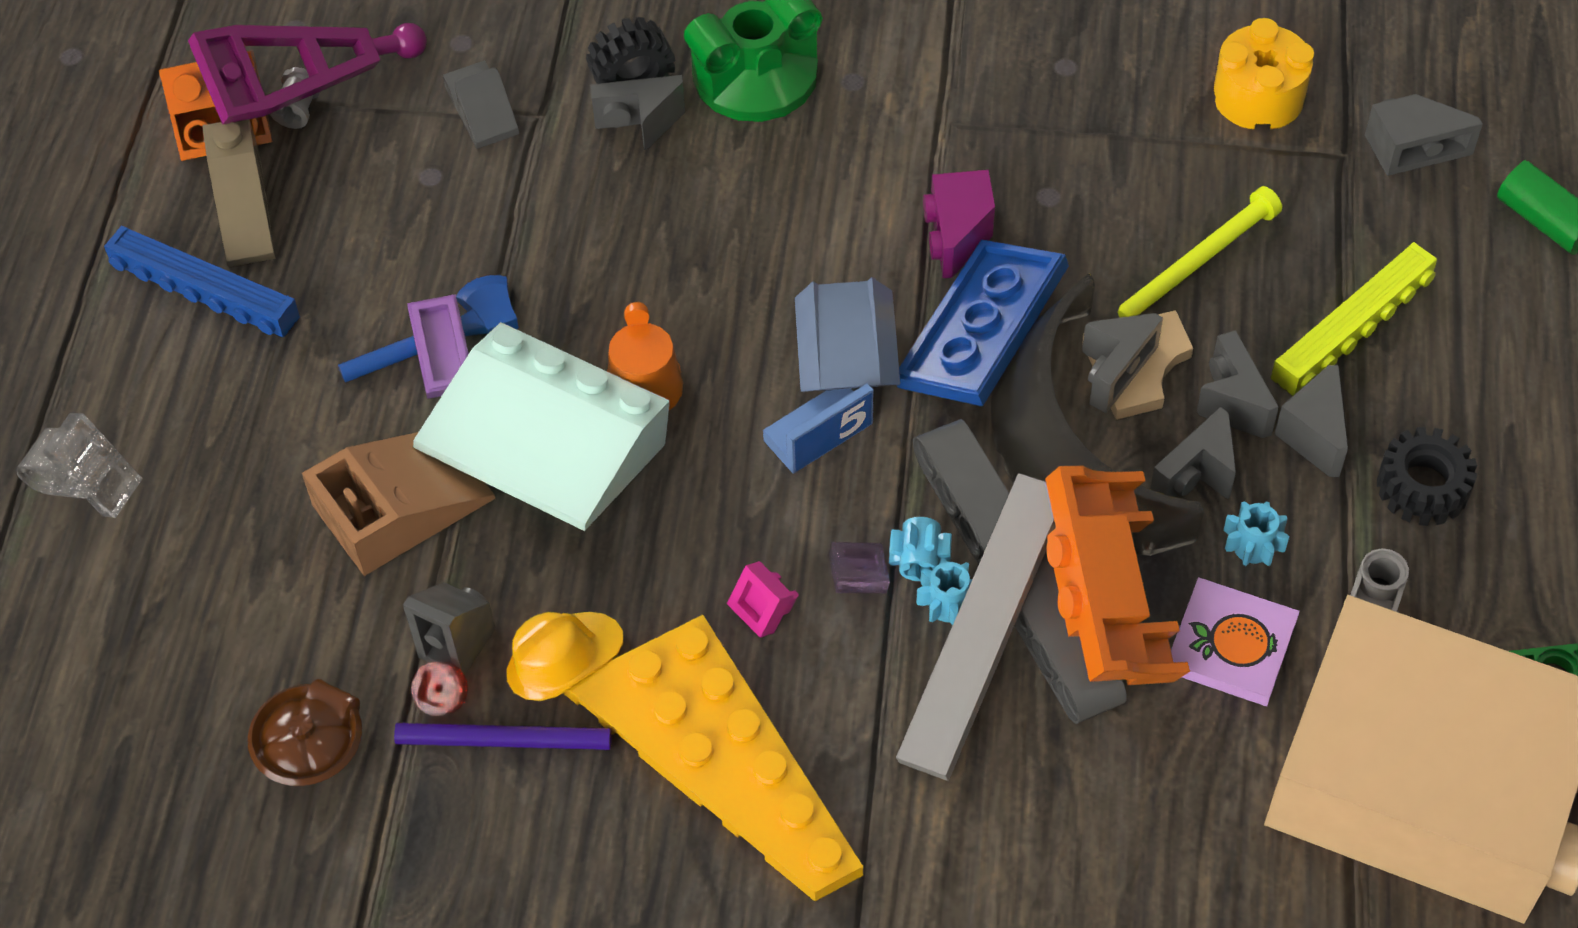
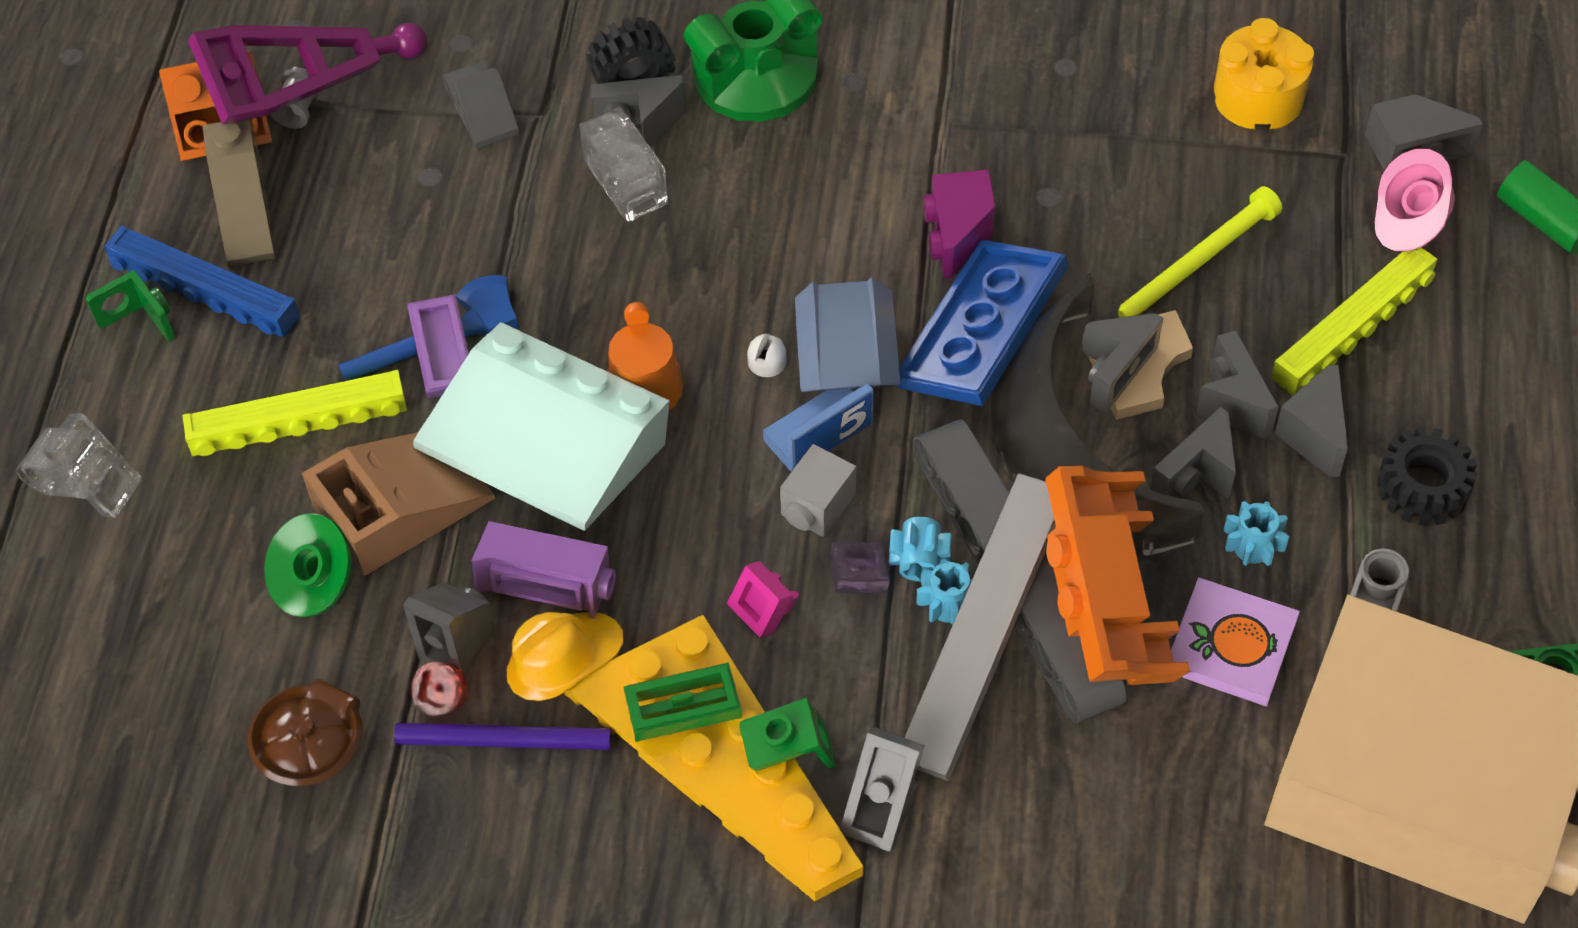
none -> green bracket [85,270,175,342]
none -> neon yellow piece [182,370,407,456]
none -> green dish [264,513,351,617]
none -> medium lavender window [471,521,616,618]
none -> clear brick [579,106,668,222]
none -> green tile [623,662,742,742]
none -> green bracket [739,697,837,771]
none -> white hinge [747,334,787,377]
none -> light grey brick [780,444,856,537]
none -> slope [840,727,925,852]
none -> bright pink piece [1375,149,1455,251]

